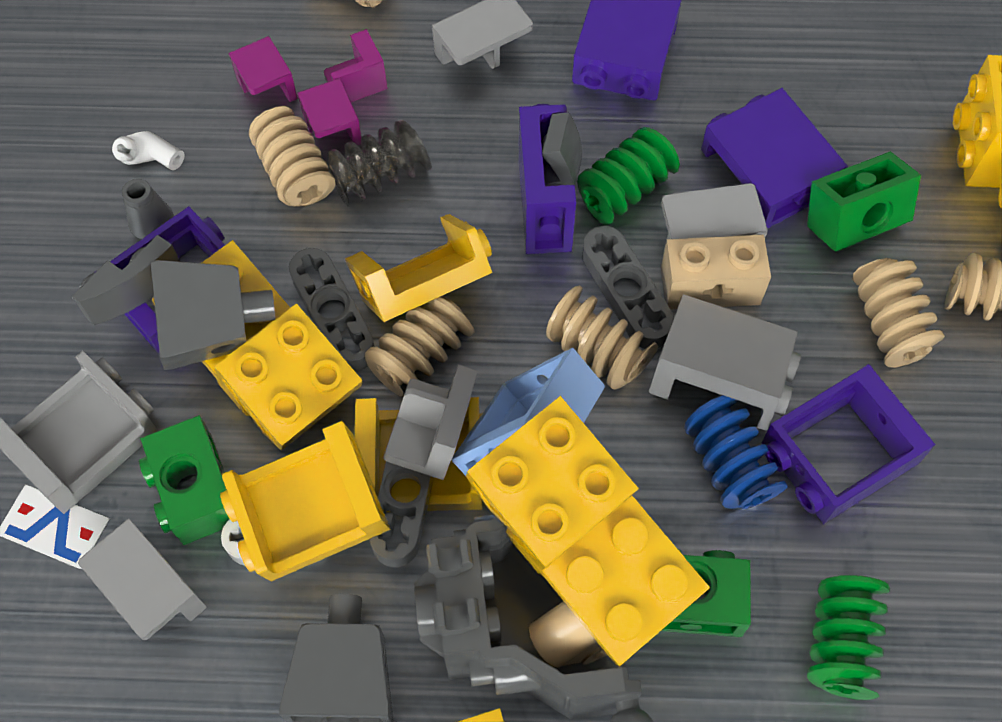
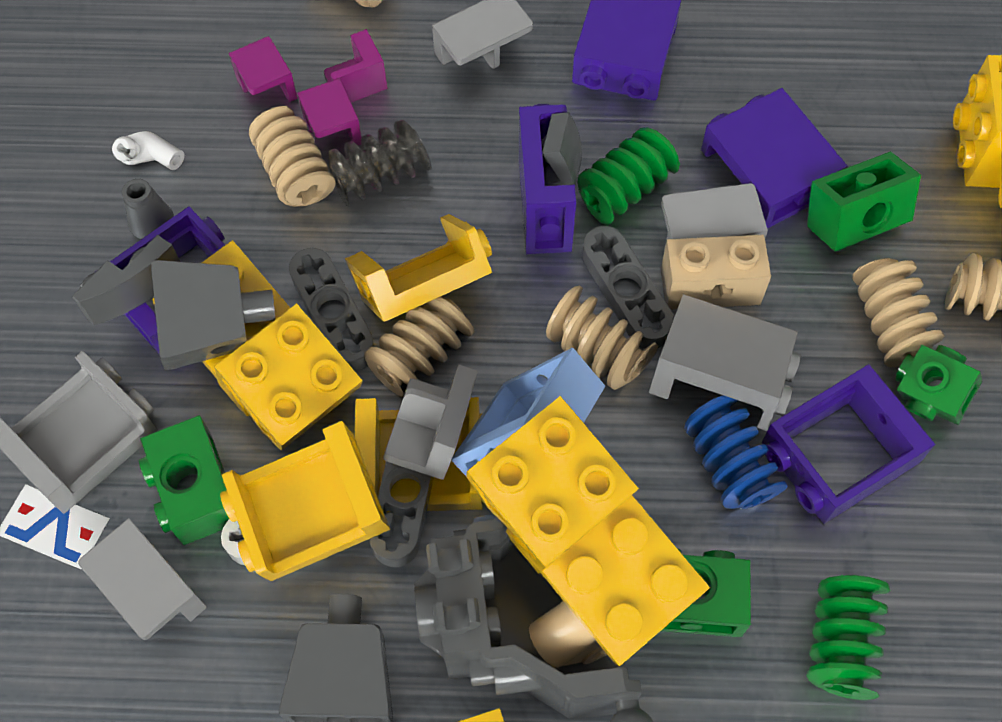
none -> green brick [895,345,983,425]

